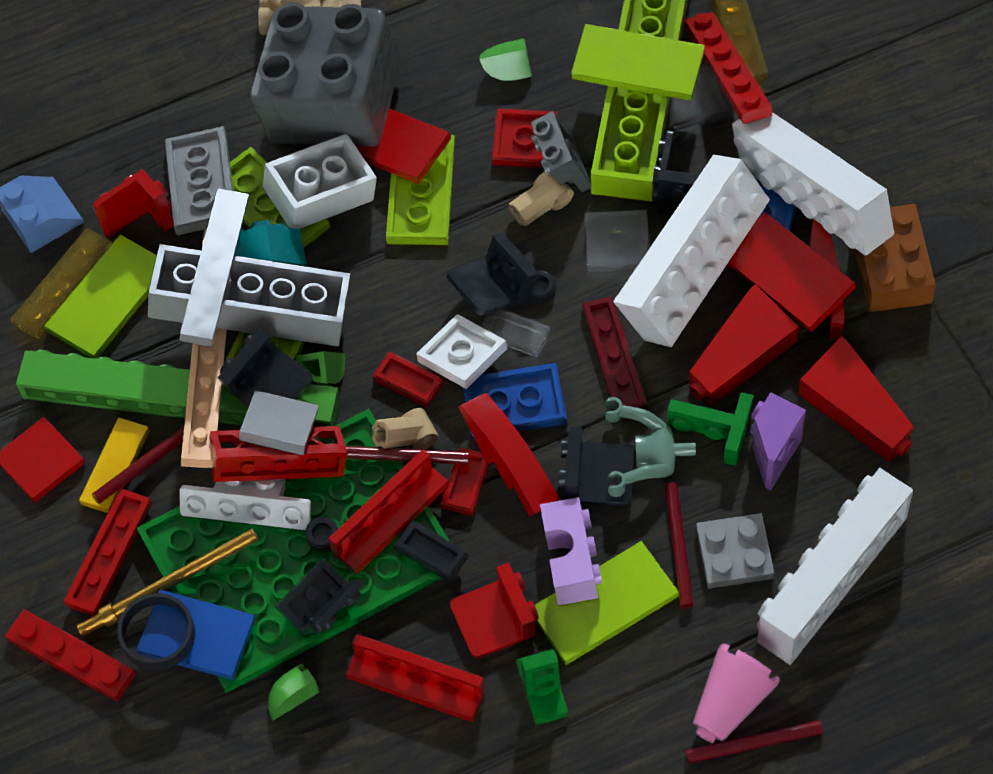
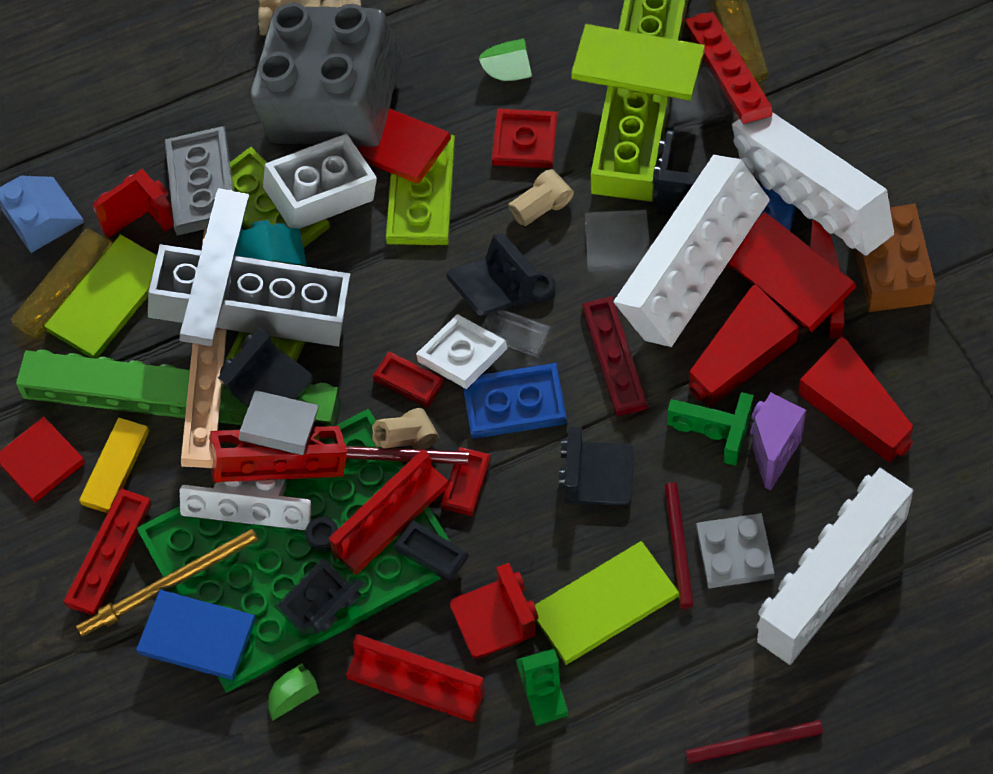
red plate [5,609,136,702] -> none
dark red bar [92,426,184,504] -> none
black tyre [117,593,195,671] -> none
bright green brick [294,351,345,384] -> none
red slope [458,393,561,517] -> none
dark grey plate [531,111,591,192] -> none
lavender arch [540,497,602,605] -> none
sand green piece [605,397,696,497] -> none
bright pink cone [693,643,780,744] -> none

